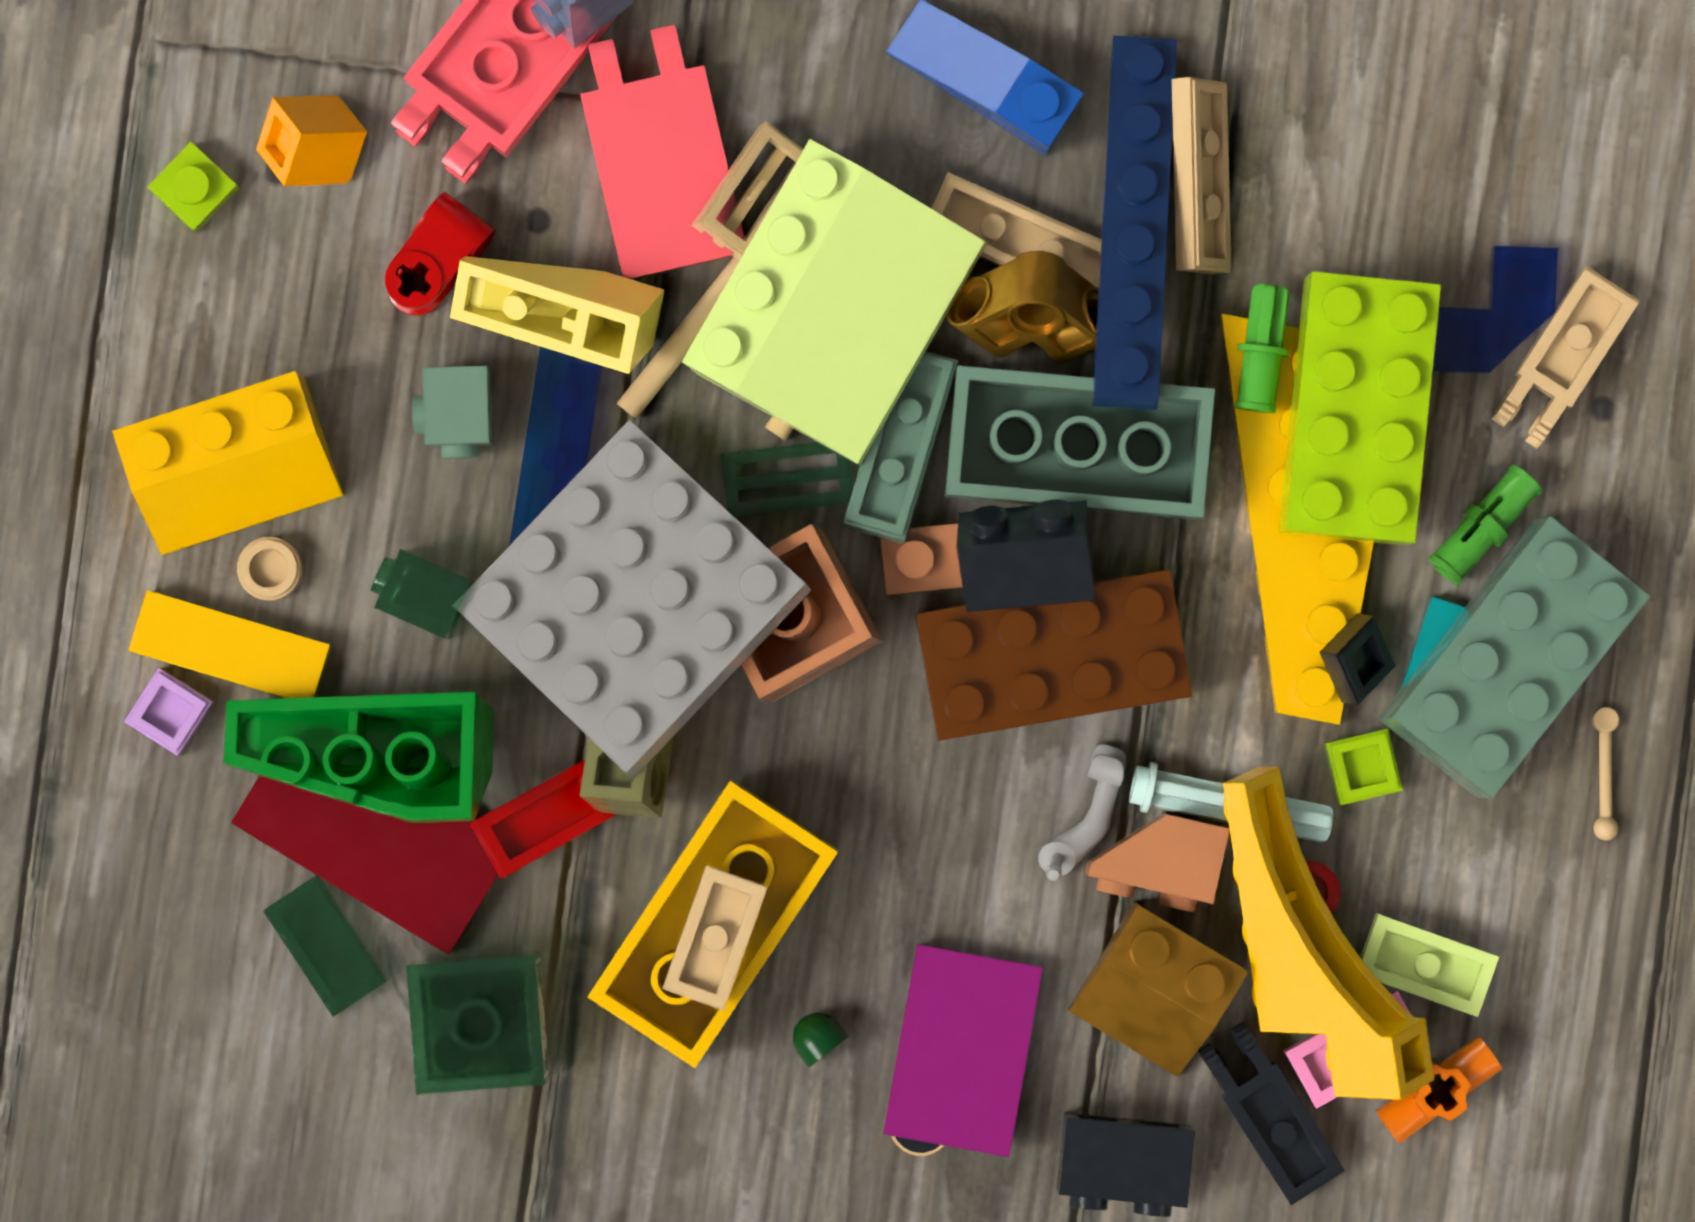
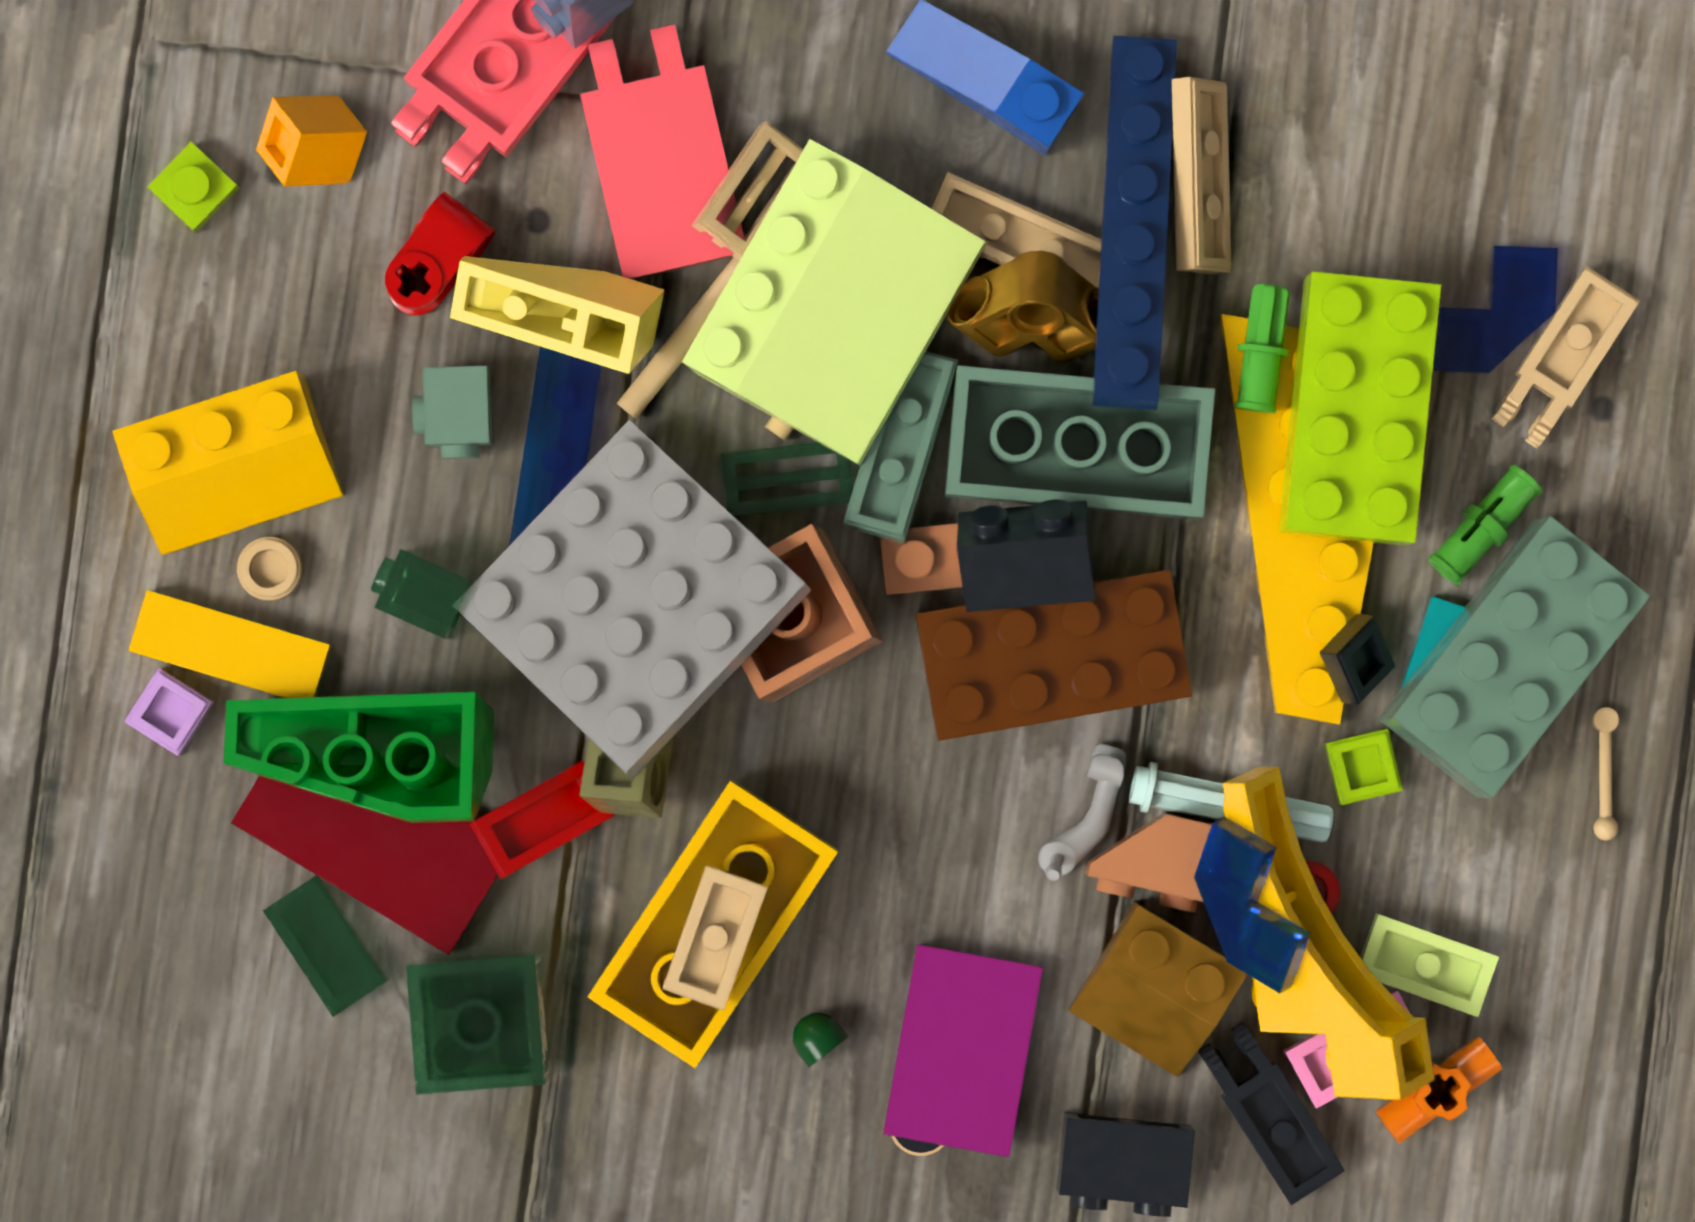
none -> clear blue tile [1194,817,1311,994]

